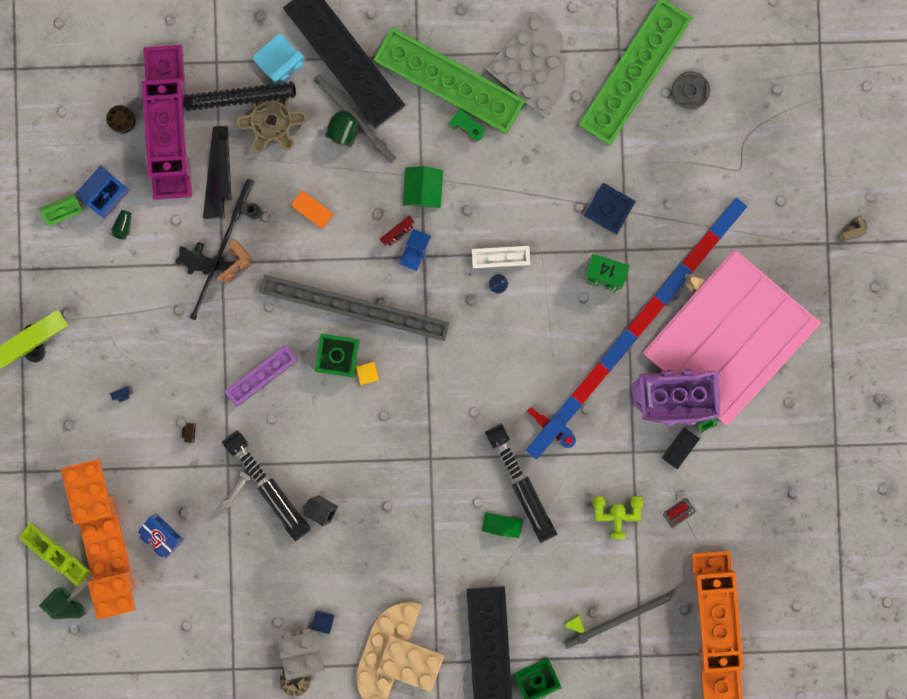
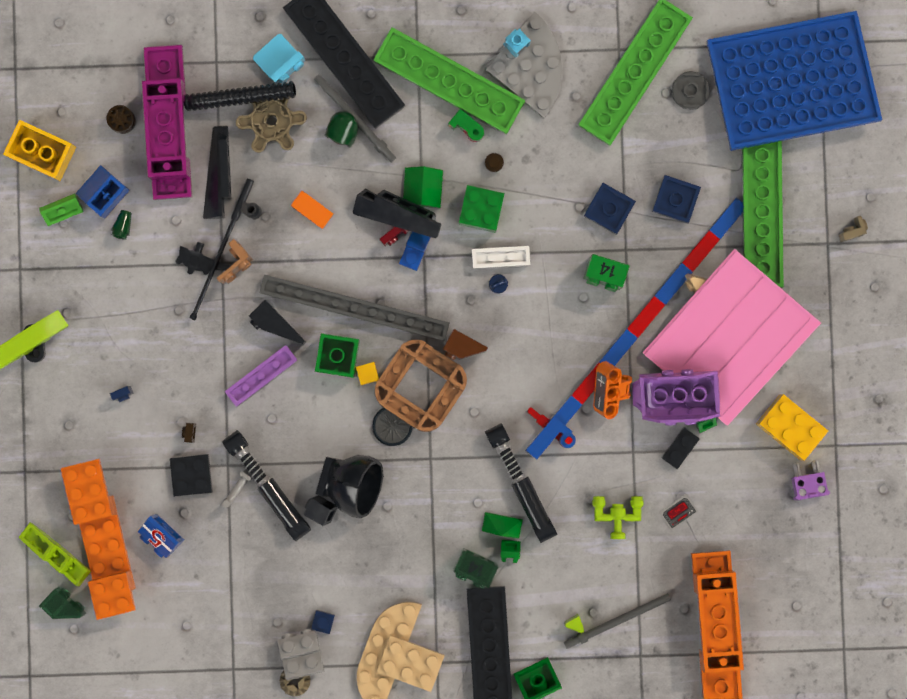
none -> yellow brick [3,120,76,181]
none -> black plate [170,454,213,497]
none -> black slope [249,300,306,345]
none -> black plate [315,455,384,518]
none -> black wedge [353,189,442,238]
none -> dark grey wheel [372,408,413,446]
none -> medium nougat plate [375,340,467,432]
none -> reddish brown slope [443,329,488,361]
none -> clear green brick [453,548,499,589]
none -> green brick [459,185,505,233]
none -> dark brown plate [485,153,504,172]
none -> green tile [500,540,521,563]
none -> medium azure window [503,29,531,58]
none -> orange beam [593,361,632,419]
none -> dark blue plate [652,175,701,224]
none -> blue plate [707,11,883,151]
none -> bright green plate [742,141,784,288]
none -> yellow brick [756,394,828,461]
none -> medium lavender piece [791,460,830,500]

